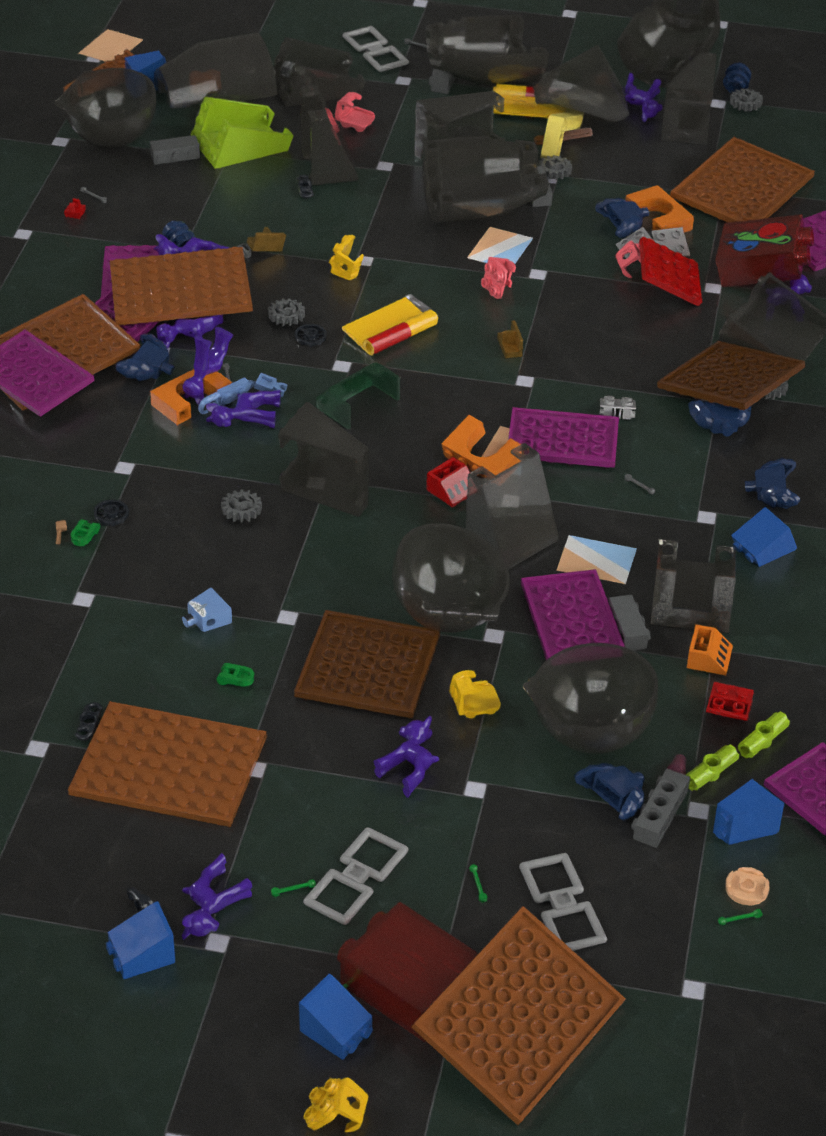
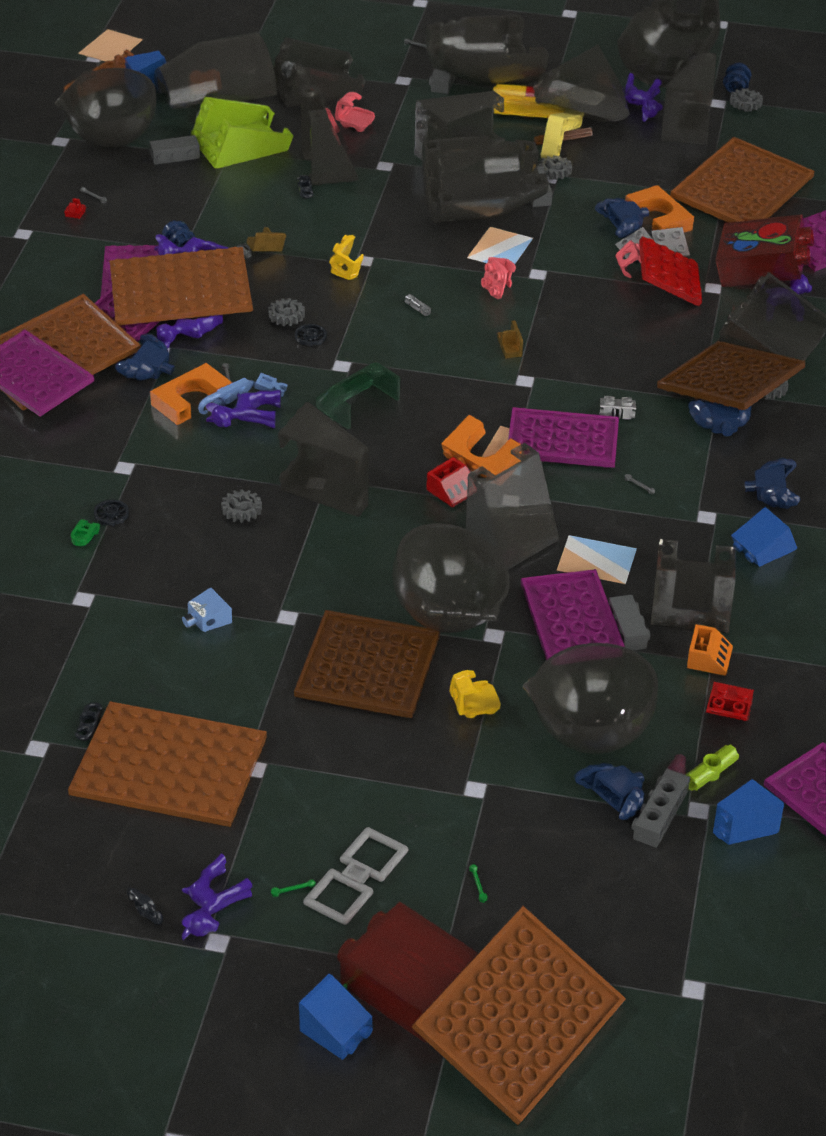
medium nougat hand [56,520,67,544] -> none
blue slope [106,901,175,979] -> none
dark purple animal [183,327,233,405] -> none
green plate [216,663,254,687] -> none
yellow piece [304,1077,369,1132] -> none
yellow door [342,297,438,356] -> none
light grey bar [343,26,409,72] -> none
dark purple animal [374,715,439,798] -> none
light grey bar [519,853,607,951] -> none
green hinge [718,909,762,925] -> none
light nougat tile [726,867,769,906] -> none
lime piece [738,711,790,759] -> none

